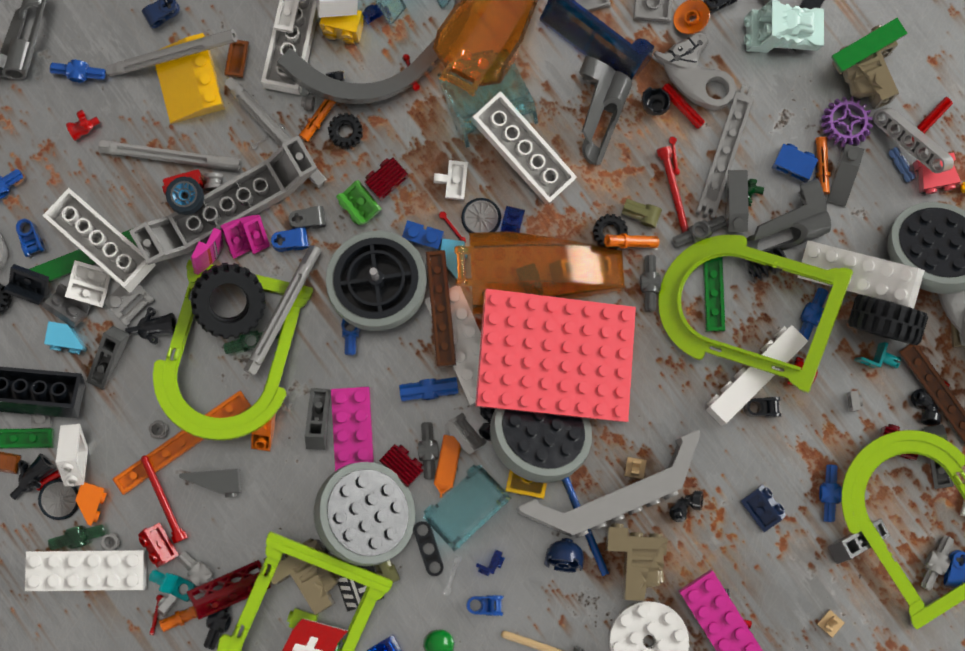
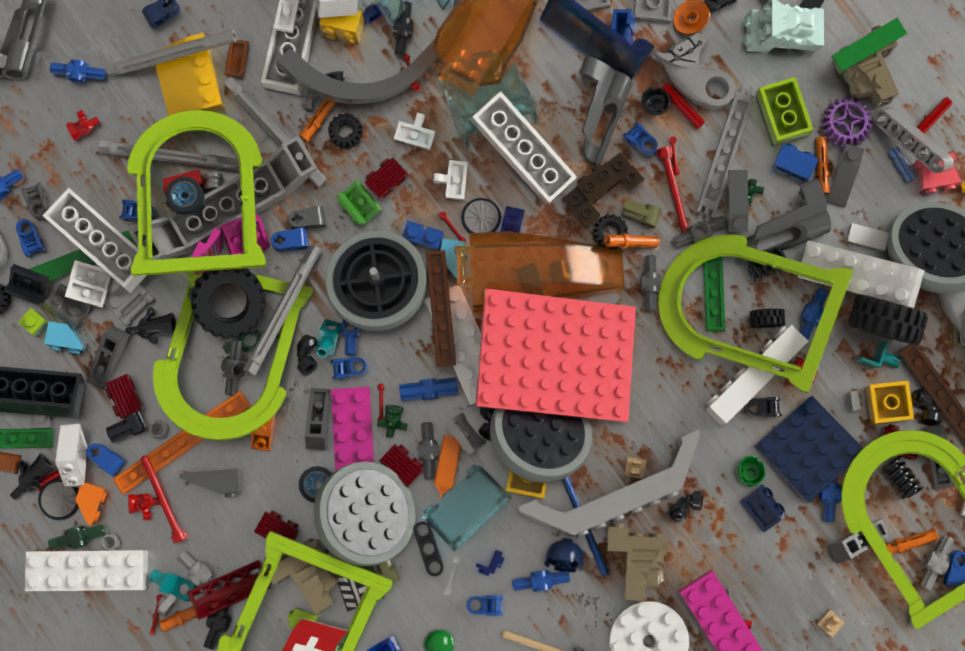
bracket [138,522,179,568] -> none
none -> lime brick [18,308,48,337]
none -> dark grey piece [21,182,49,221]
none -> blue piece [86,443,125,476]
none -> dark red brick [105,374,145,419]
none -> black piece [106,411,148,443]
none -> blue piece [119,199,158,222]
none -> lime door [127,110,266,276]
none -> red piece [128,493,160,520]
none -> dark grey axle [221,339,246,396]
none -> dark red brick [254,510,301,541]
none -> black arm [296,334,317,375]
none -> wheel [299,466,333,503]
none -> teal bracket [316,319,342,358]
none -> blue piece [330,357,369,380]
none -> red hinge [377,383,385,421]
none -> dark green piece [377,404,408,438]
none -> black axle [393,1,414,56]
none -> white plate [394,112,436,150]
none -> blue axle [512,570,570,592]
none -> dark brown bracket [561,152,645,229]
none -> blue piece [609,9,636,54]
none -> blue piece [622,122,658,158]
none -> green hair [736,455,766,487]
none -> black tyre [750,308,785,328]
none -> dark blue plate [755,396,863,504]
none -> lime brick [756,77,814,146]
none -> white tile [847,223,889,252]
none -> yellow brick [865,380,914,425]
none -> black piece [882,456,924,499]
none -> orange pin [886,528,939,555]

